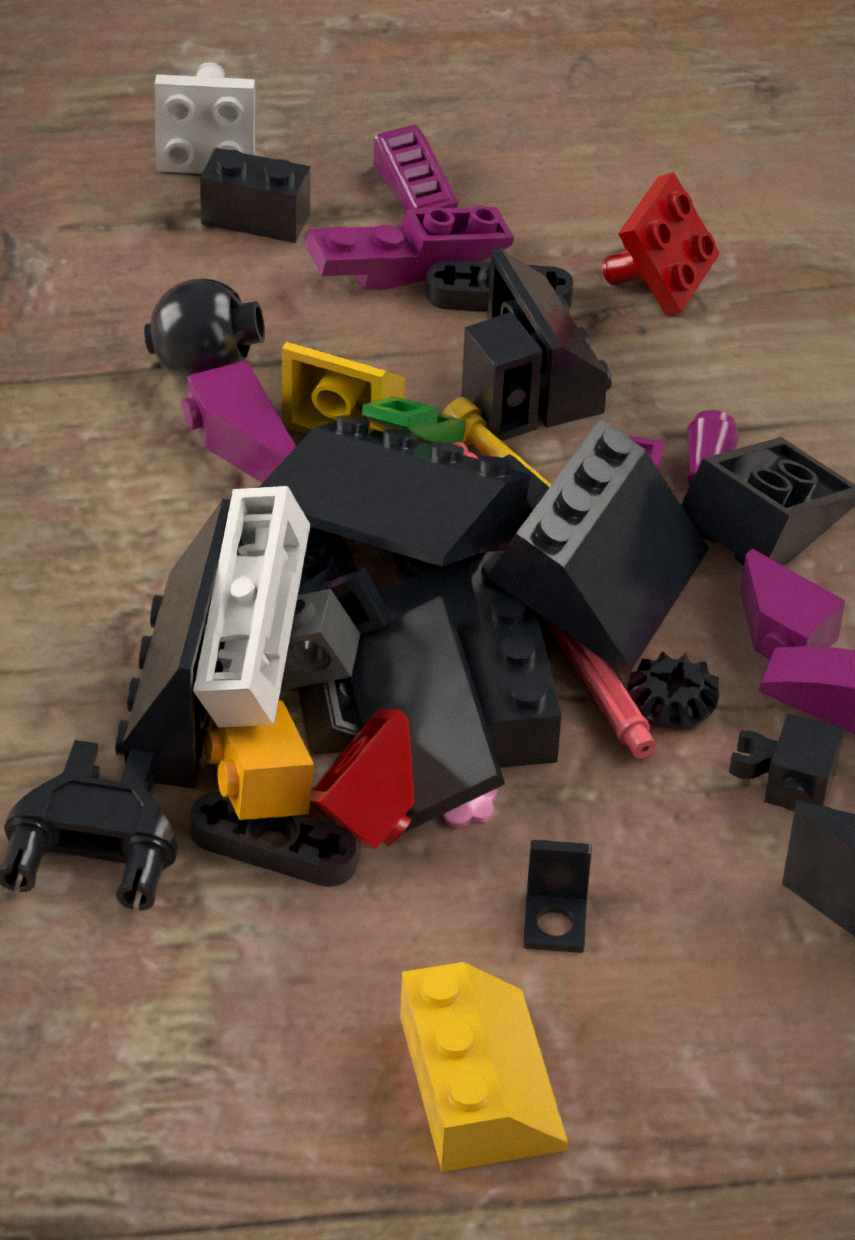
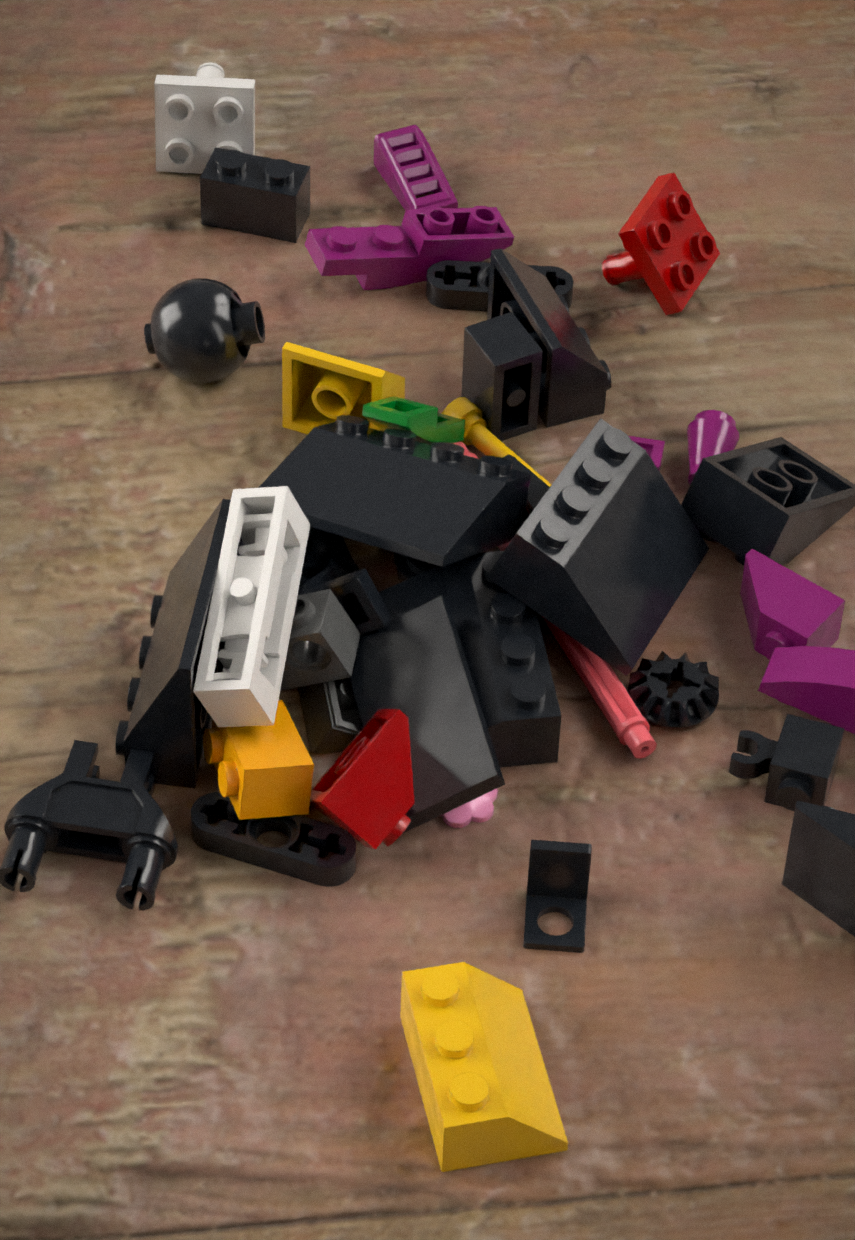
magenta slope [182,360,296,483] -> none

